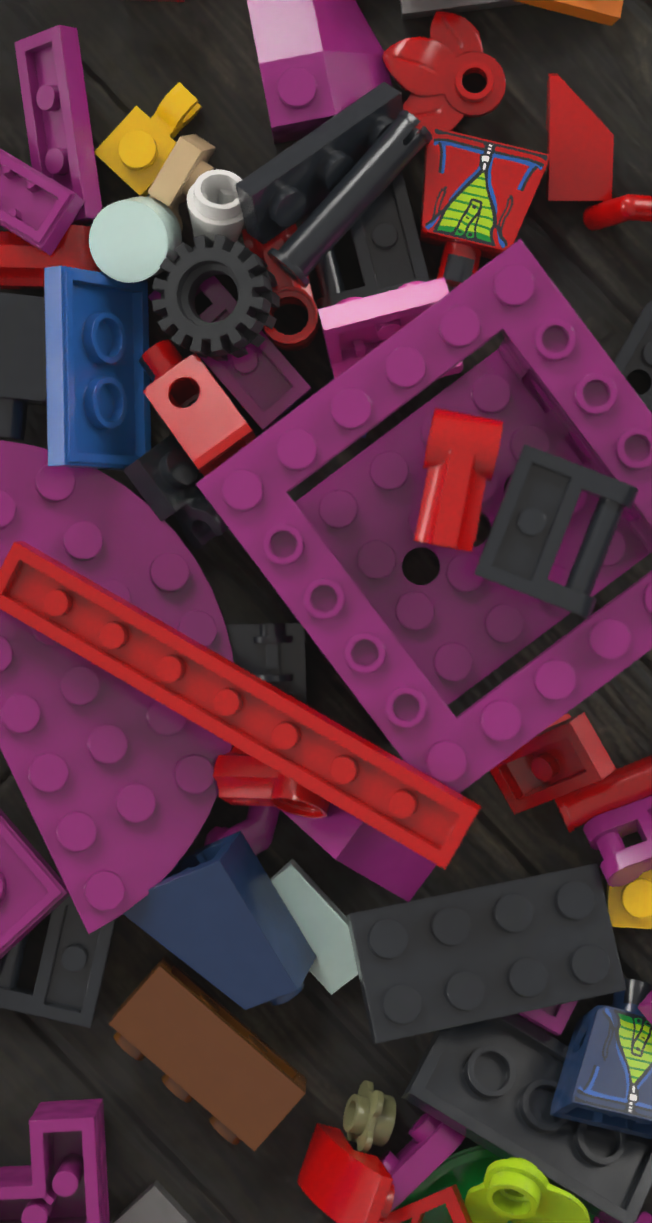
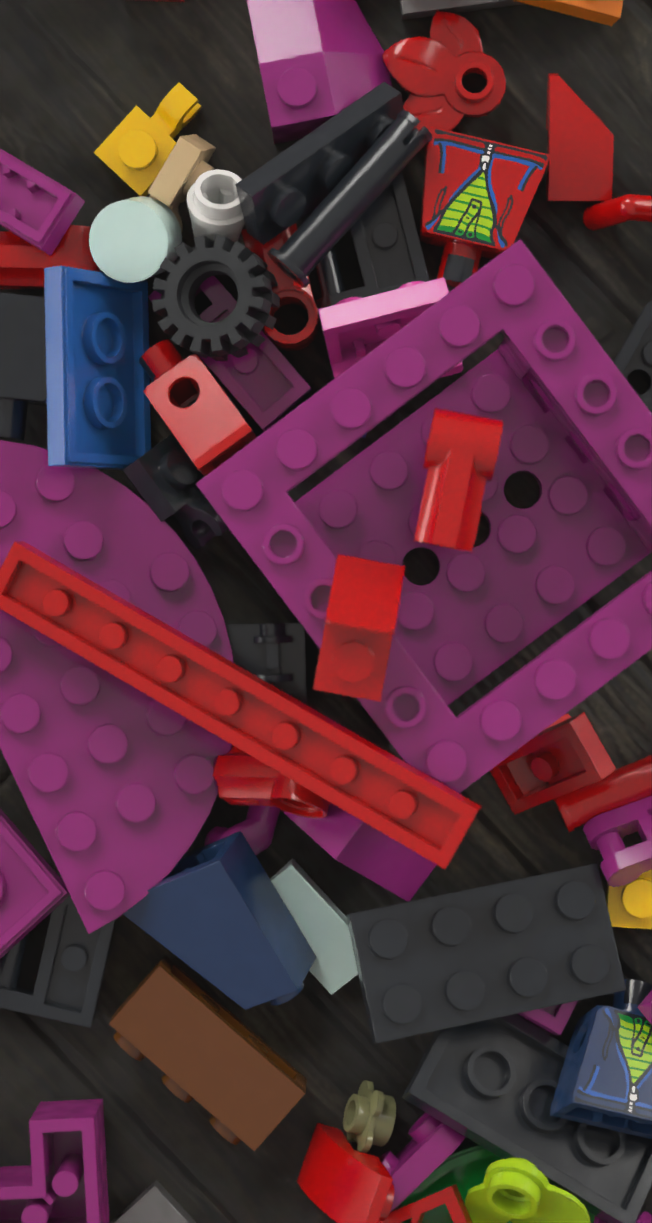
magenta plate [14,25,102,225] -> none
black plate [473,444,639,618] -> none
none -> red slope [313,554,405,702]

